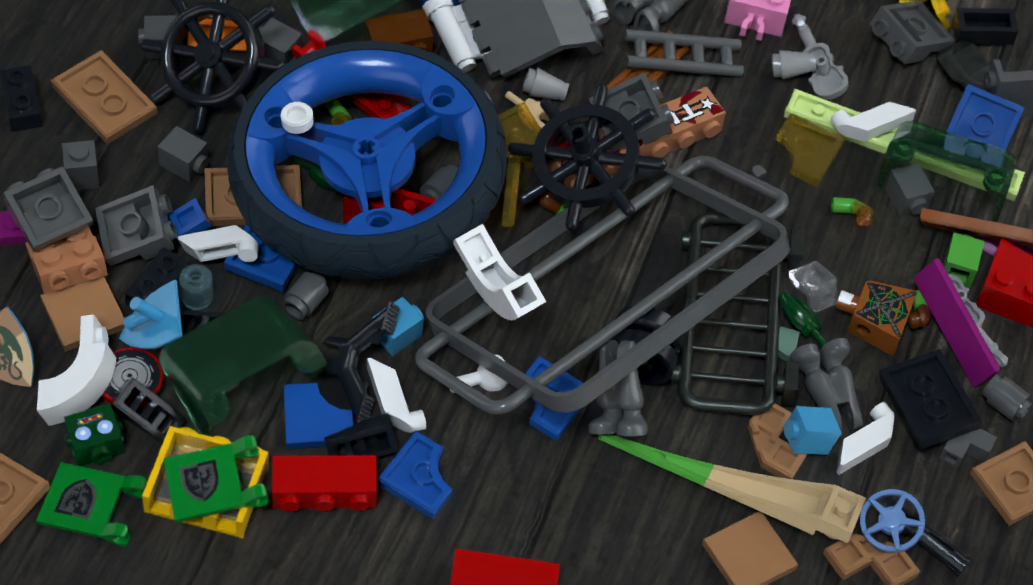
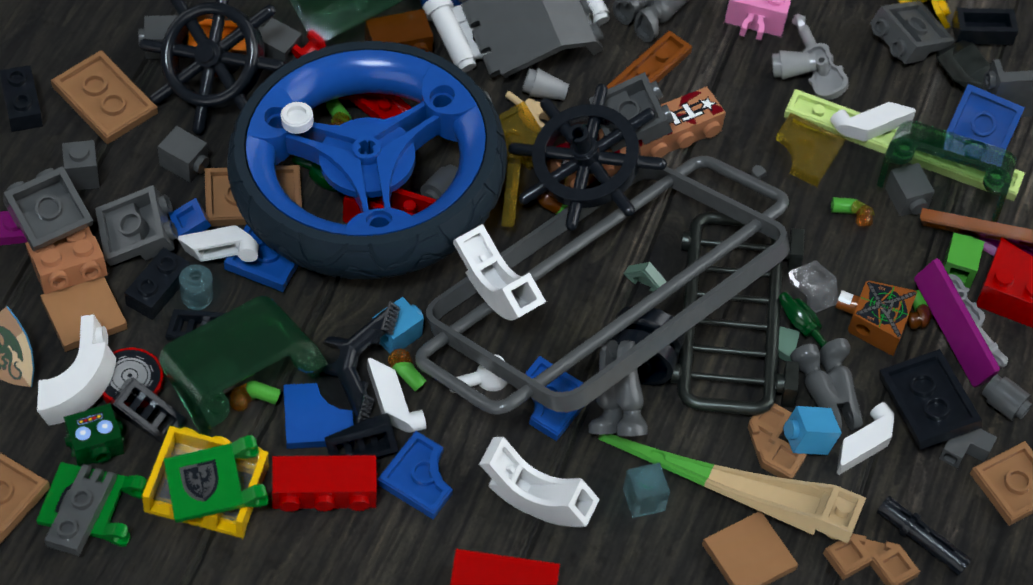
dark azure shield [119,280,182,350] -> none
dark grey brick [282,272,329,320] -> none
dark grey bar [624,29,744,77] -> none
medium blue wheel [860,489,925,553] -> none
none -> dark grey hinge [44,464,117,556]
none -> arm [230,380,280,411]
none -> bright green arm [388,348,427,391]
none -> white arch [479,437,600,527]
none -> sand green tile [623,262,667,292]
none -> clear light blue brick [623,462,670,518]

